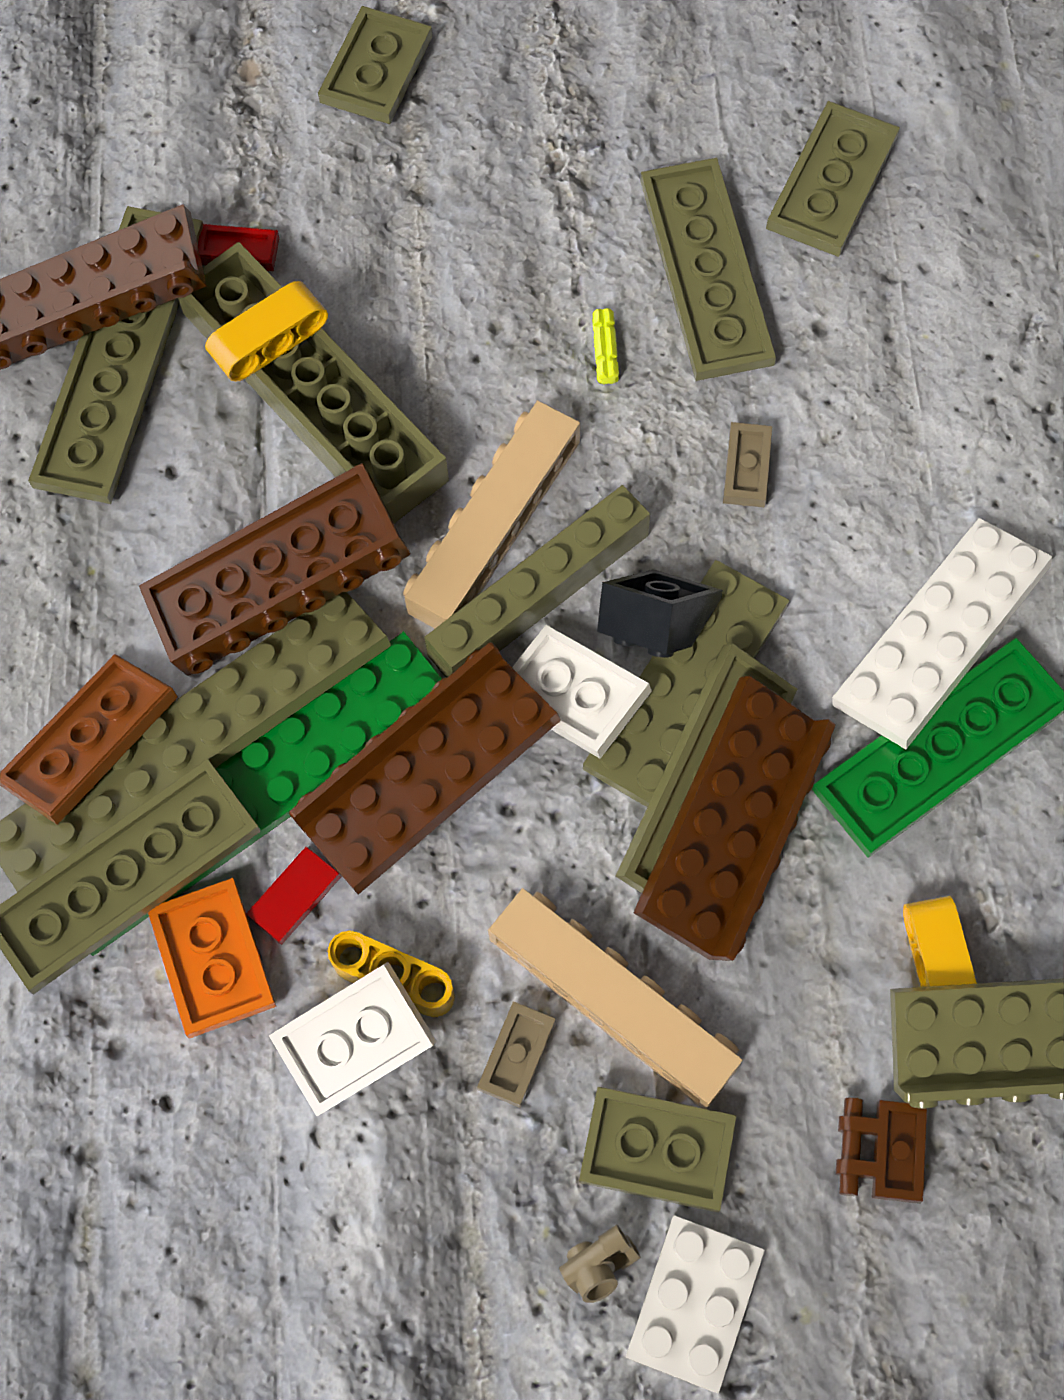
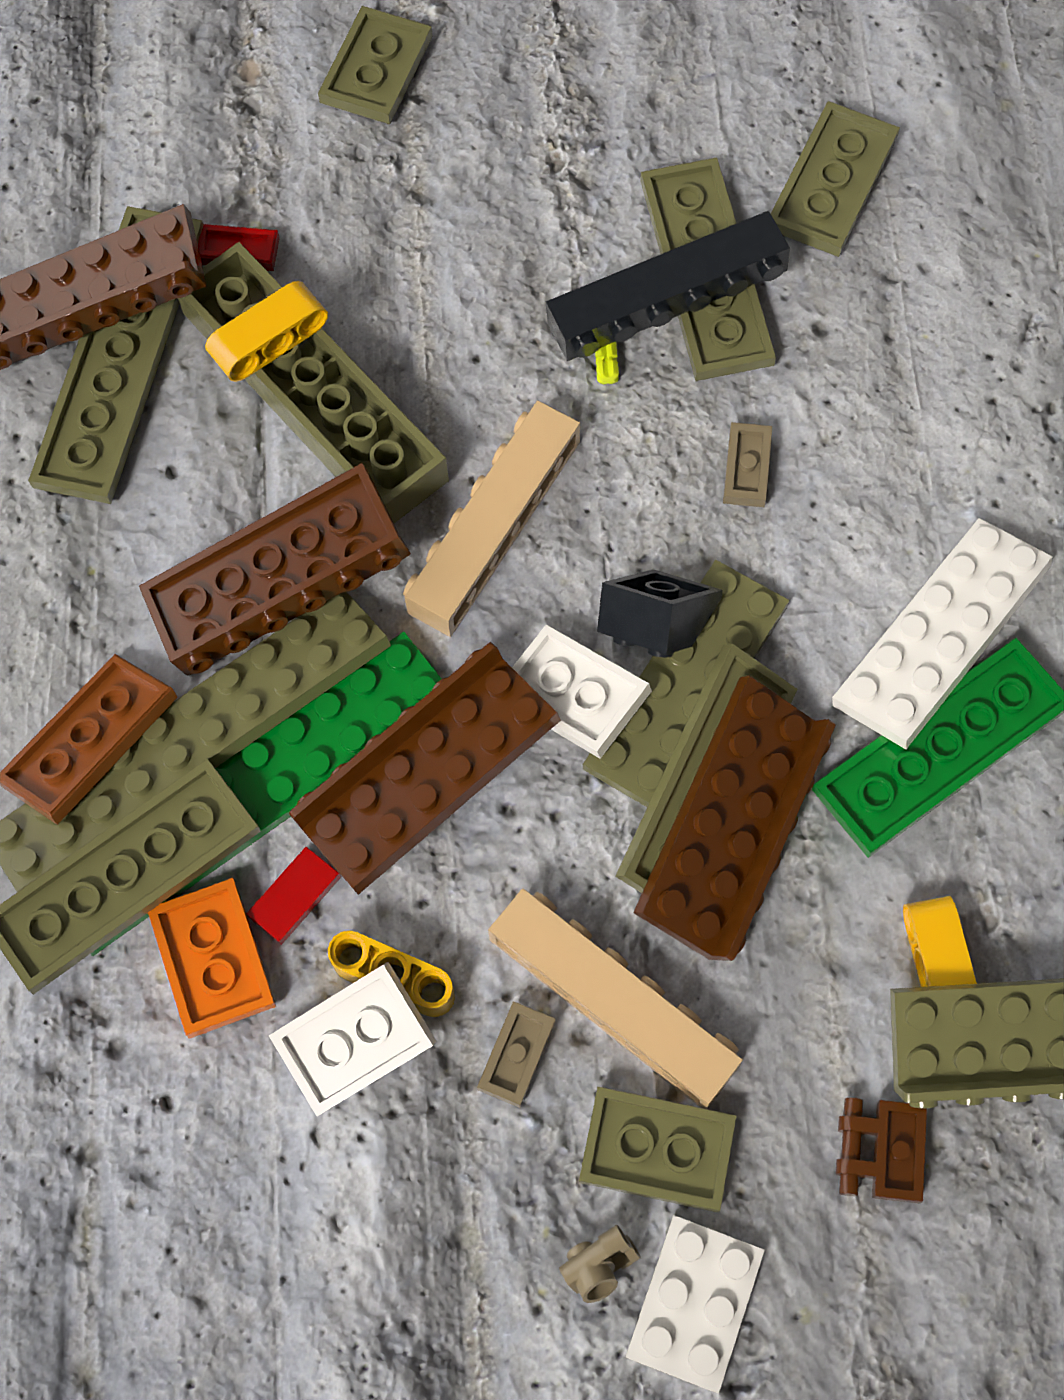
olive brick [424,485,650,677] -> none
none -> black brick [545,210,790,361]

